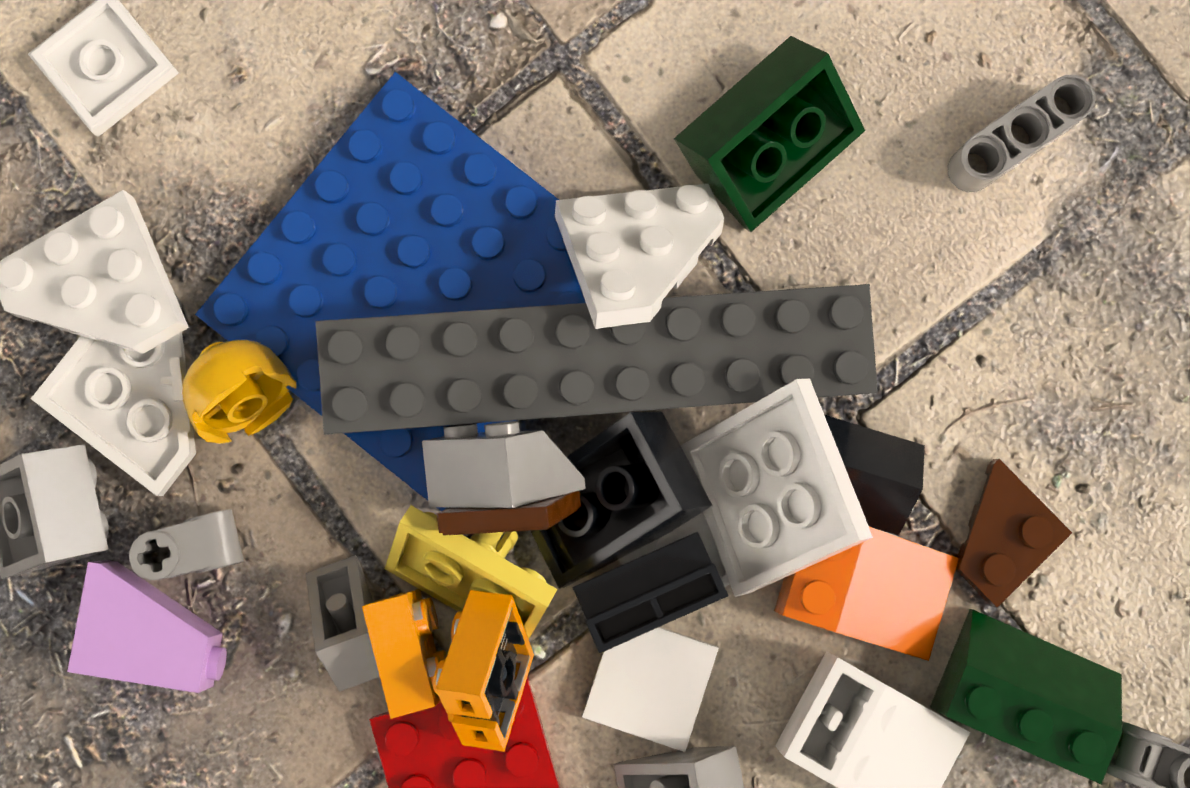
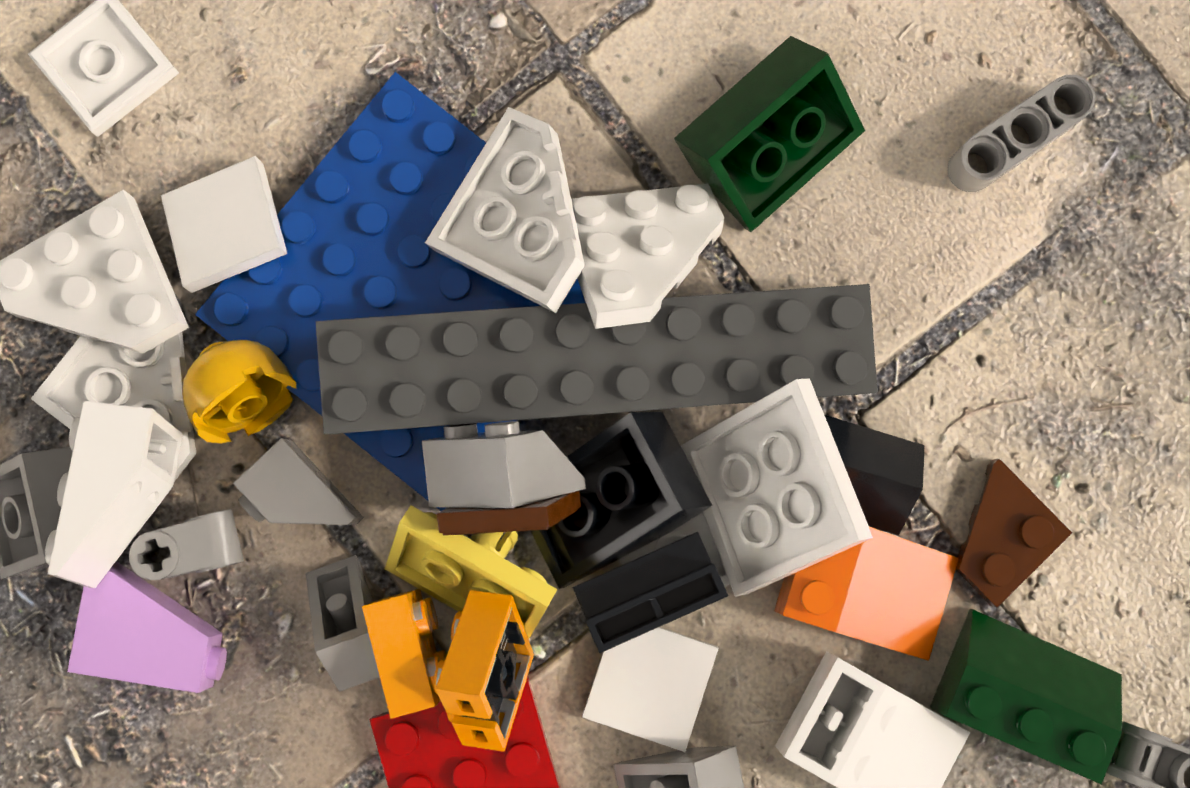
none -> white slope [45,401,183,588]
none -> white tile [161,156,287,293]
none -> light grey slope [233,438,364,525]
none -> white plate [425,107,585,313]

